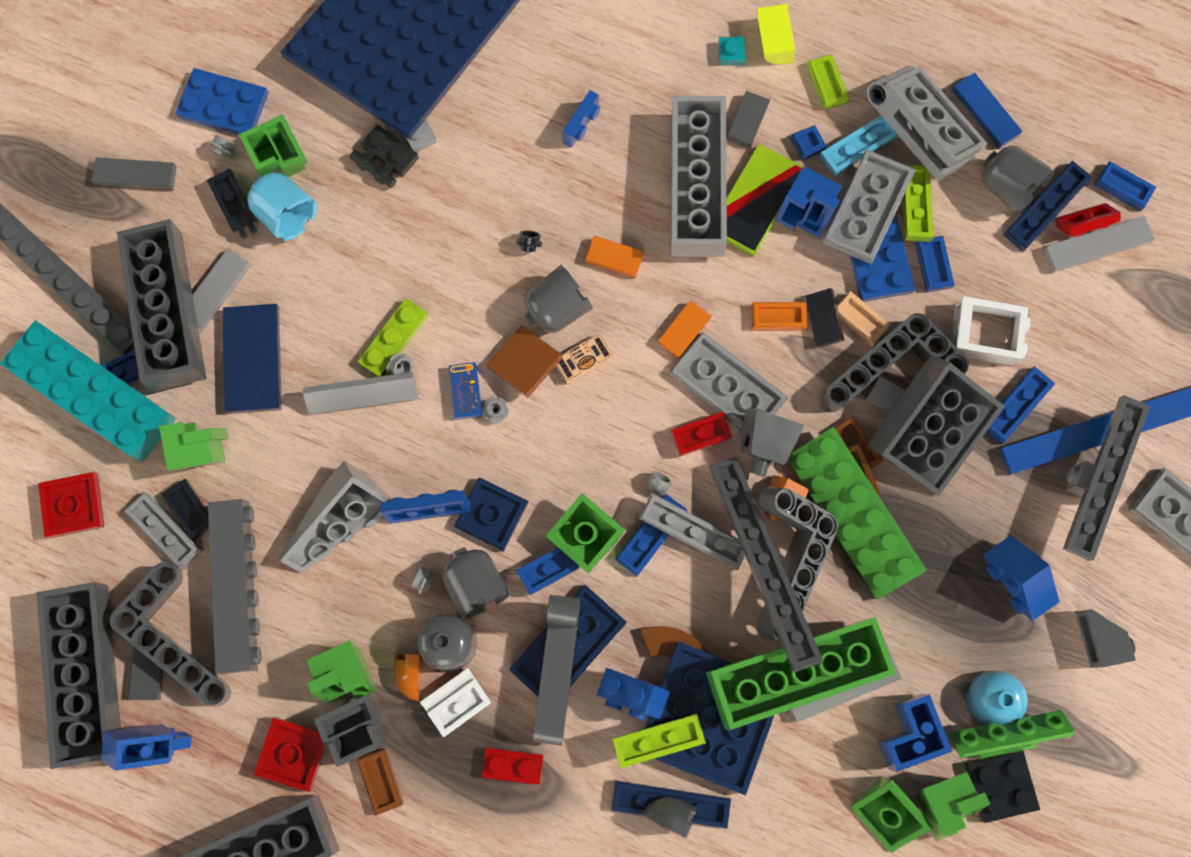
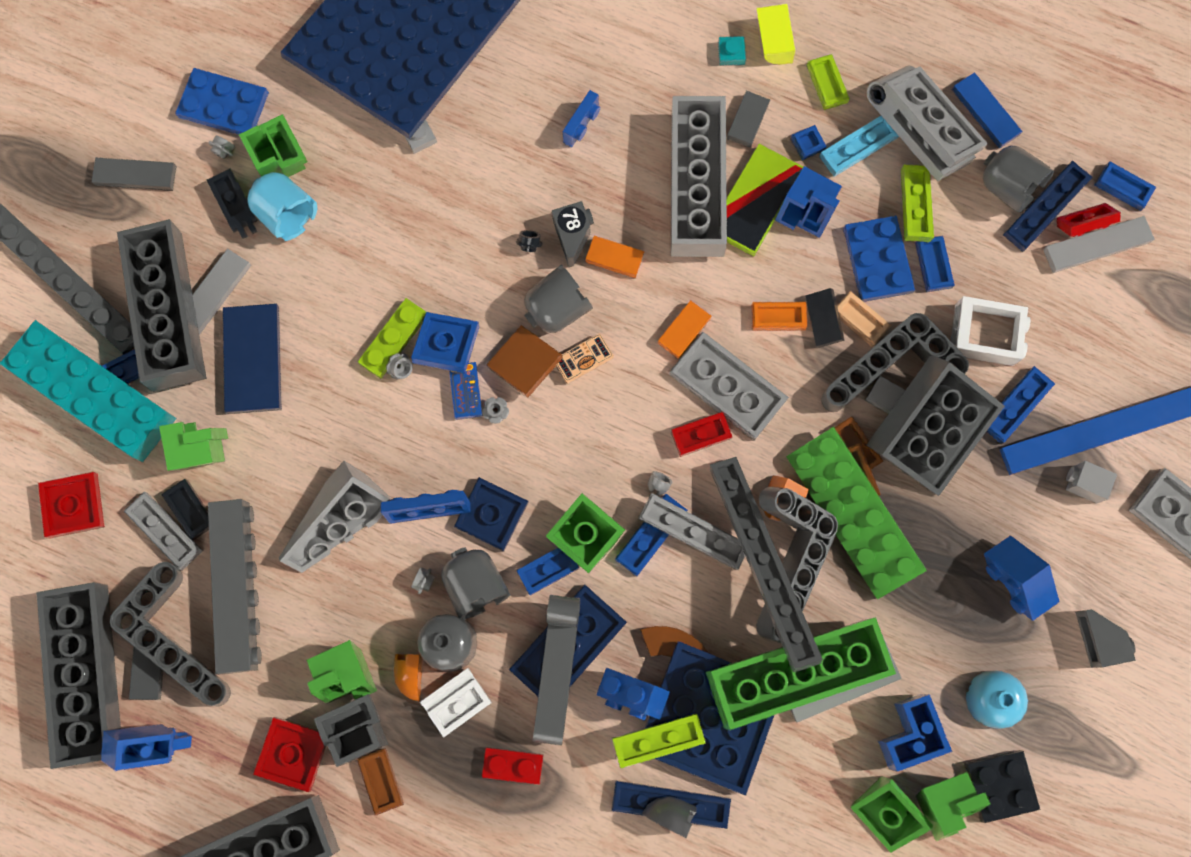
light grey tile [303,372,418,415] -> none
pearl dark grey plate [349,124,419,188] -> none
dark grey torso [740,408,804,477] -> none
light grey tile [822,149,916,264] -> none
bright green bracket [950,710,1074,759] -> none
dark grey plate [1063,395,1151,561] -> none
none -> blue plate [411,312,479,373]
none -> dark grey slope [551,201,594,267]

